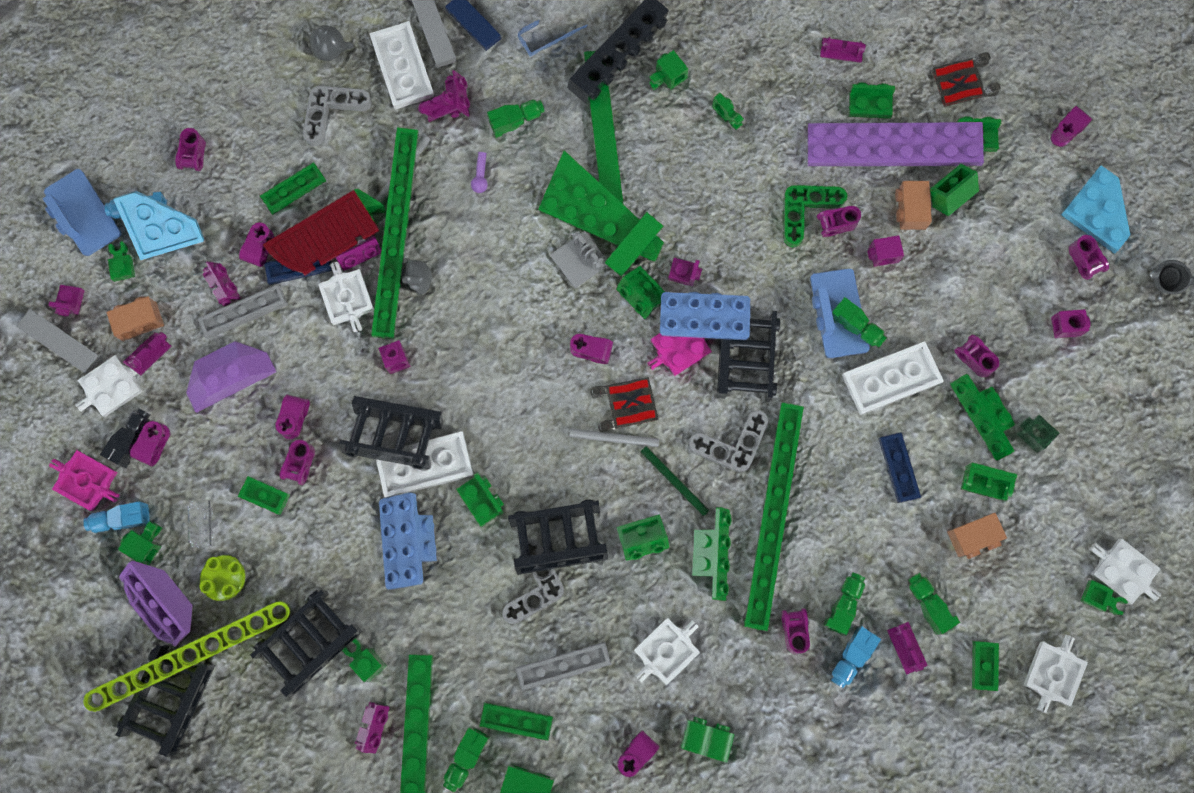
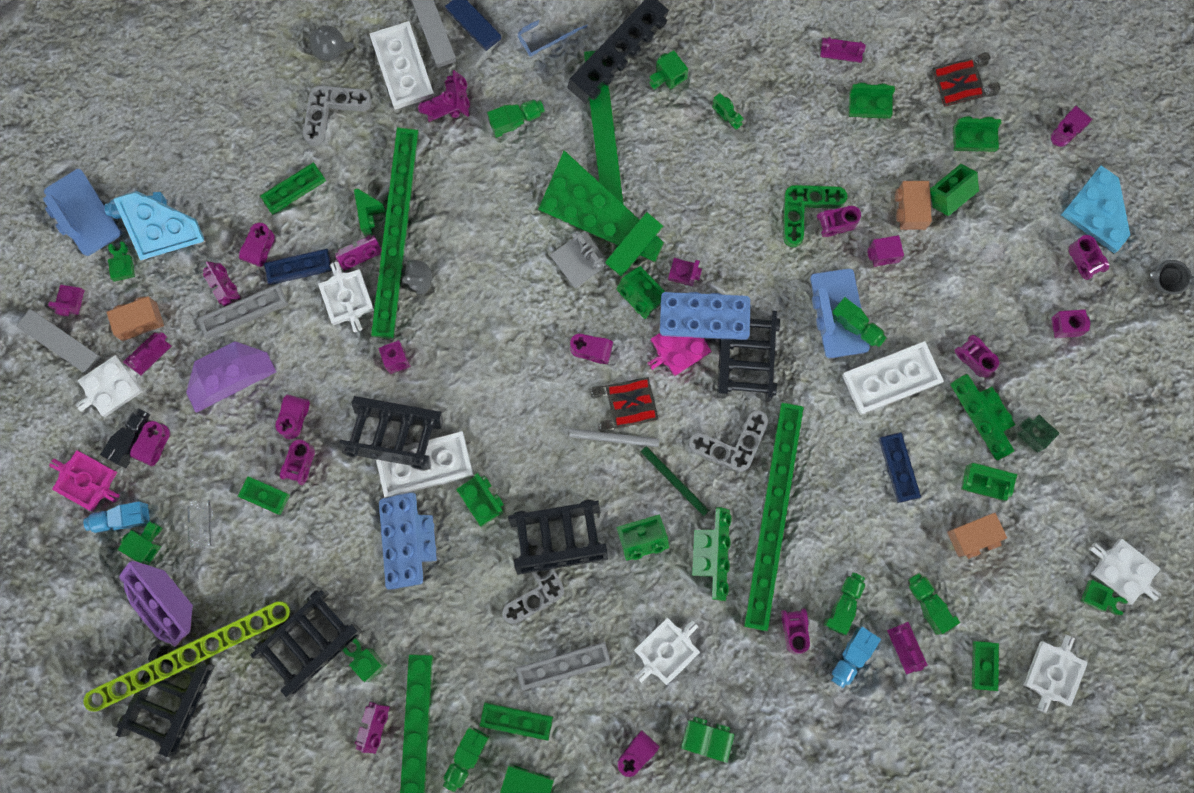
magenta piece [175,128,206,171] -> none
lime dish [199,555,245,601] -> none
dark red piece [262,190,379,276] -> none
medium lavender bar [471,152,488,193] -> none
medium lavender plate [808,122,984,166] -> none

